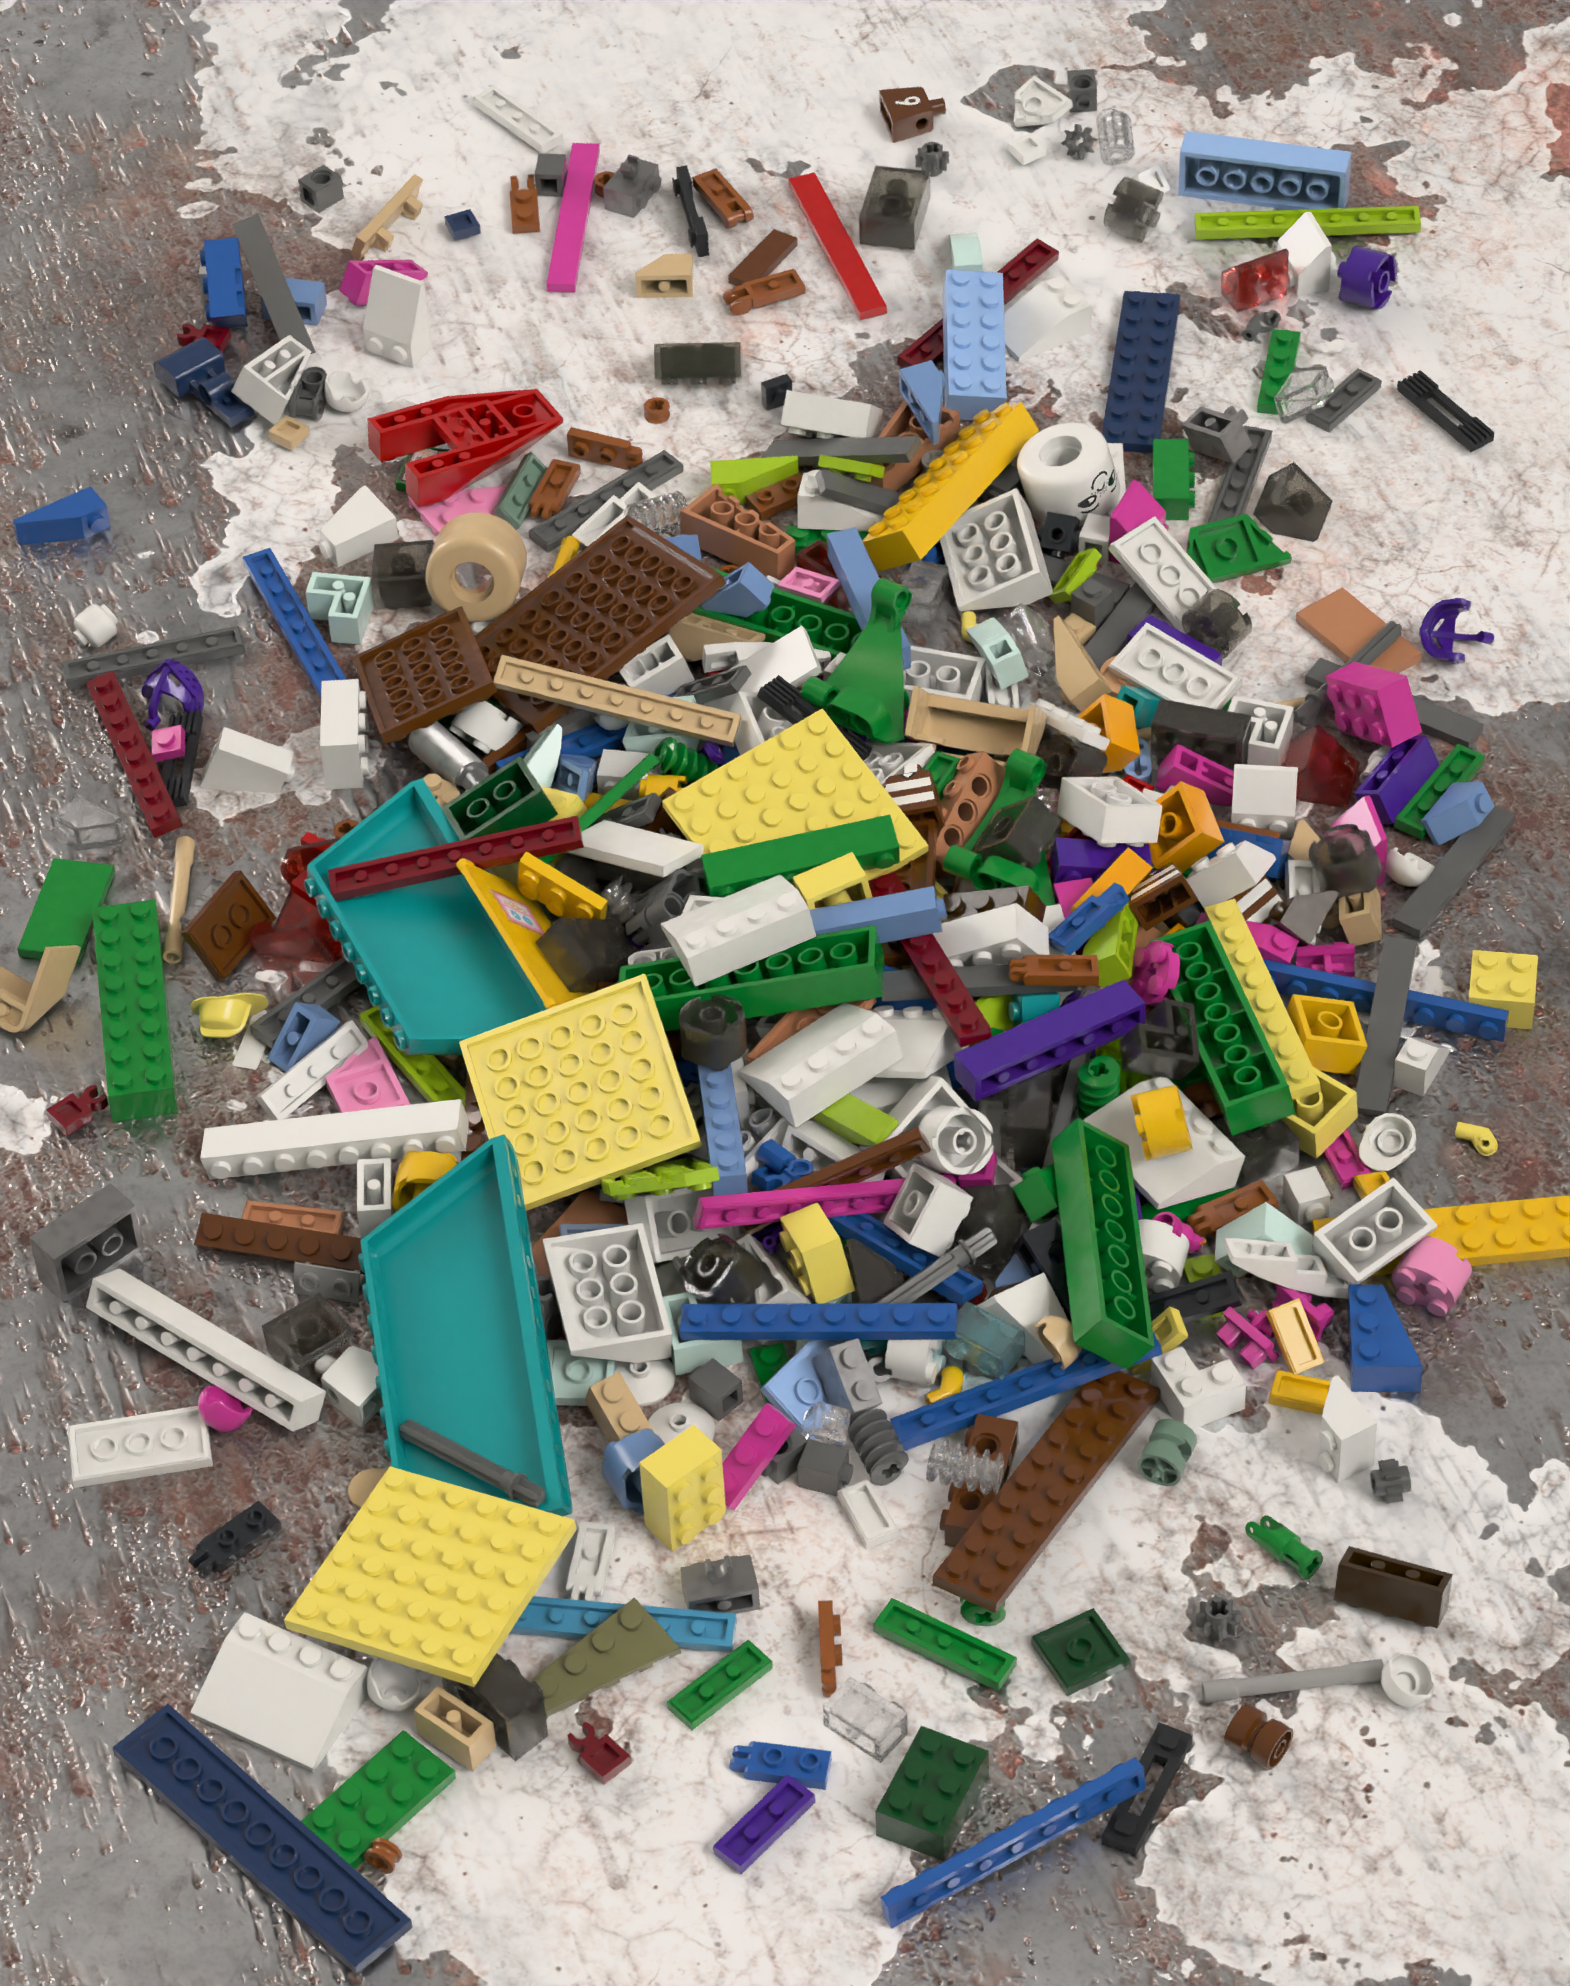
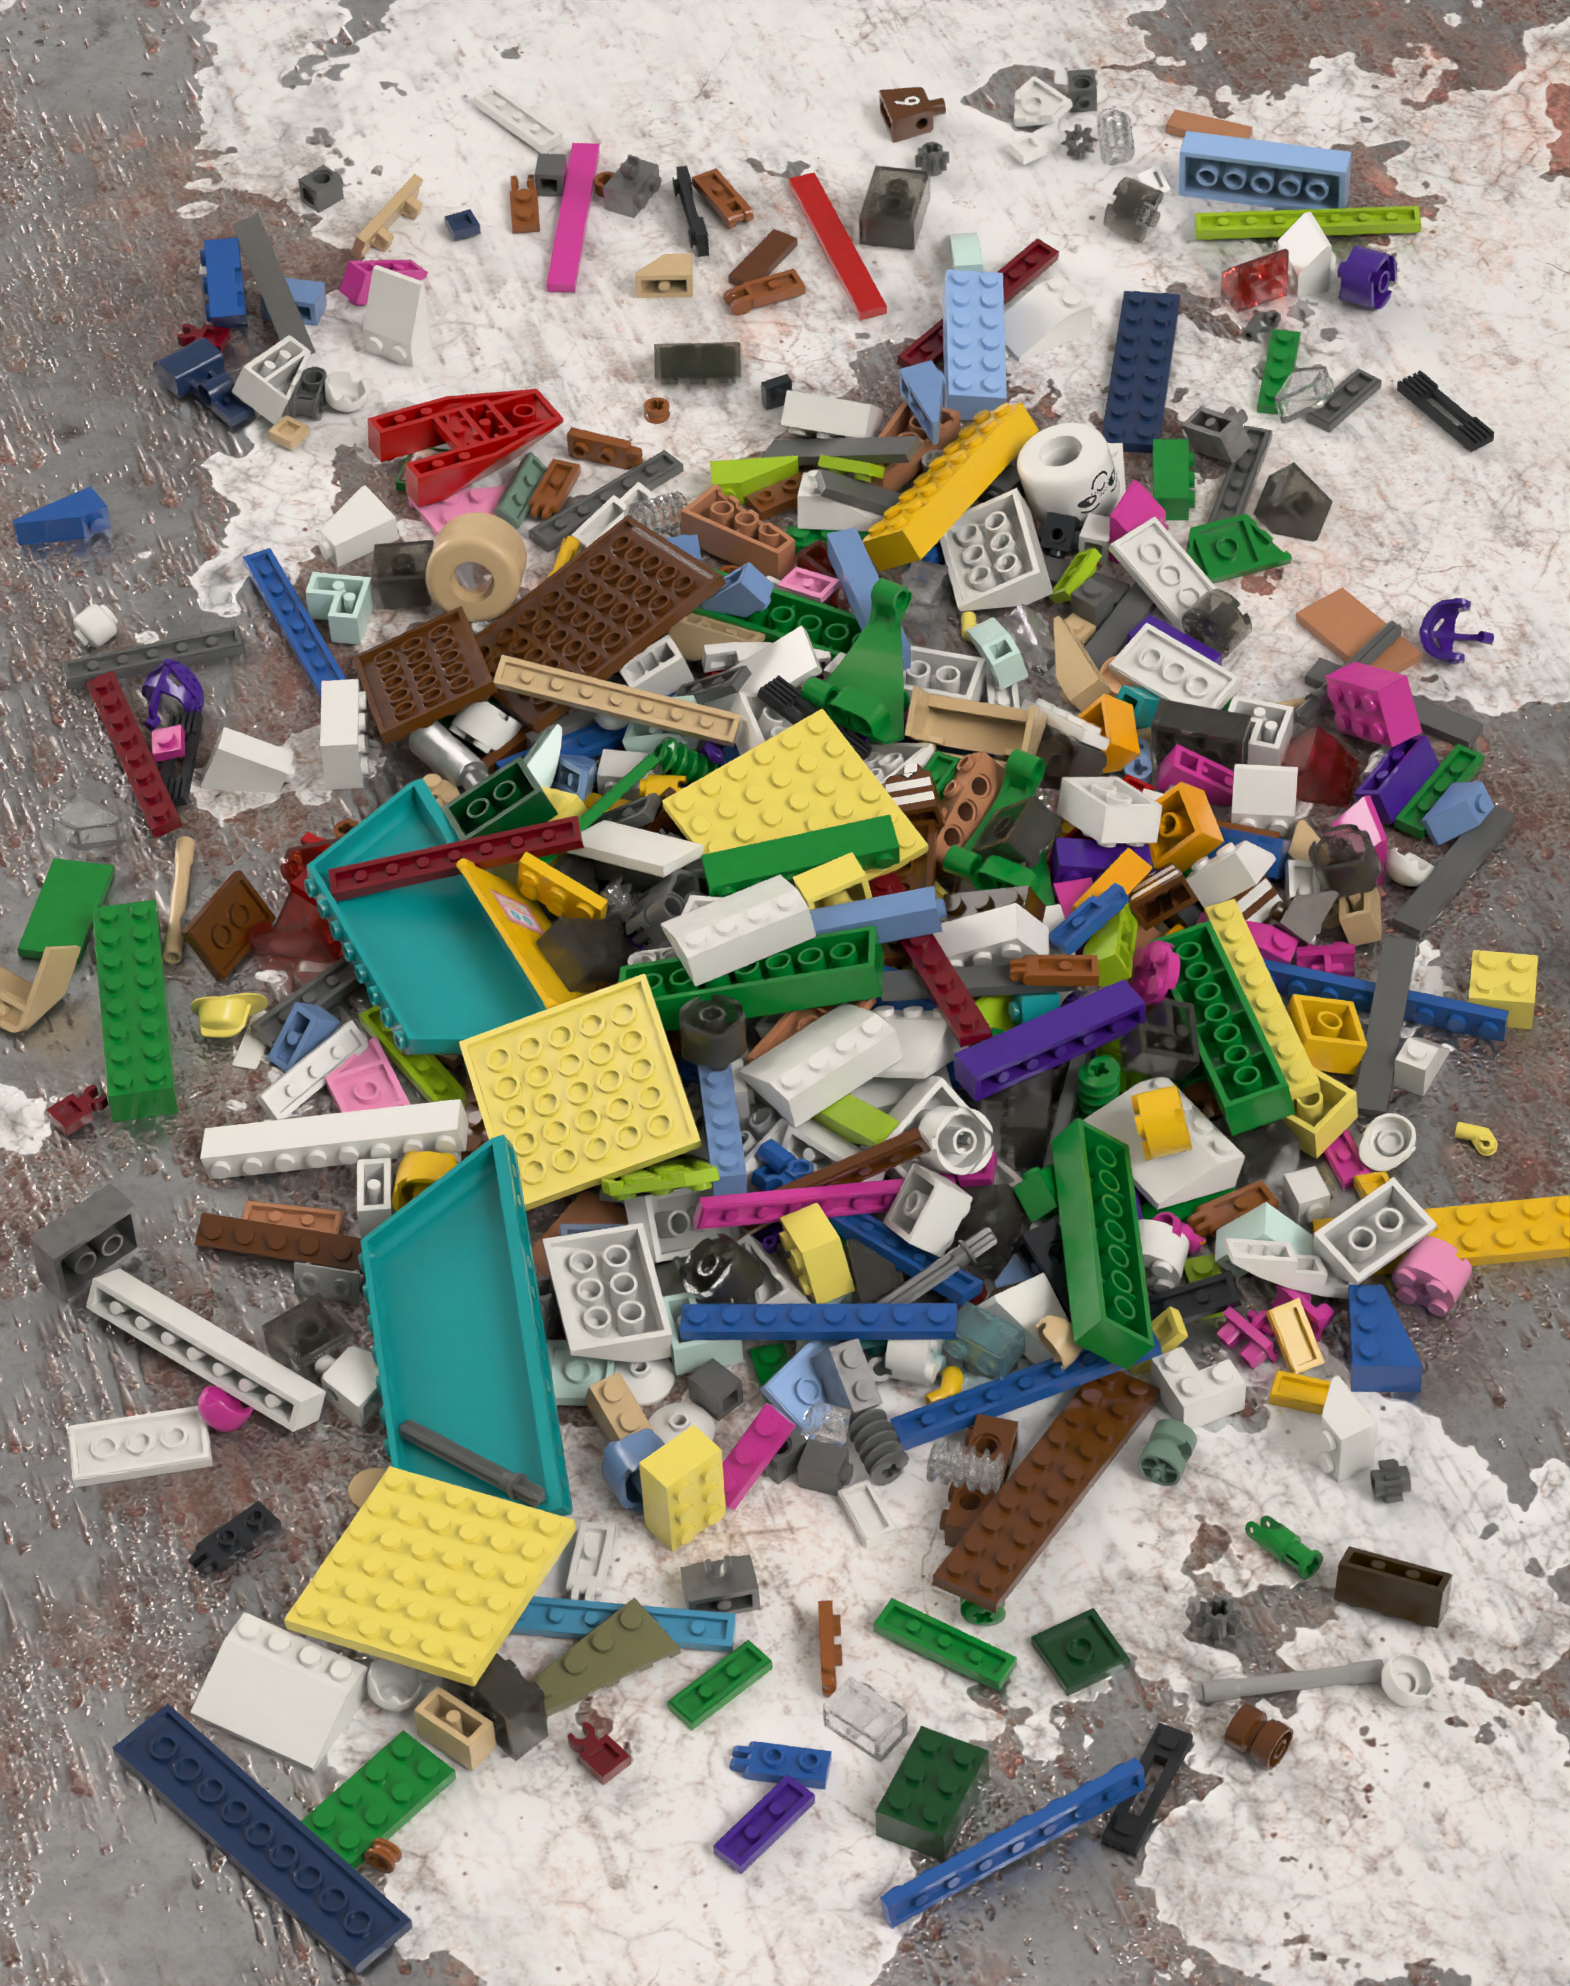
none -> nougat tile [1166,109,1253,139]

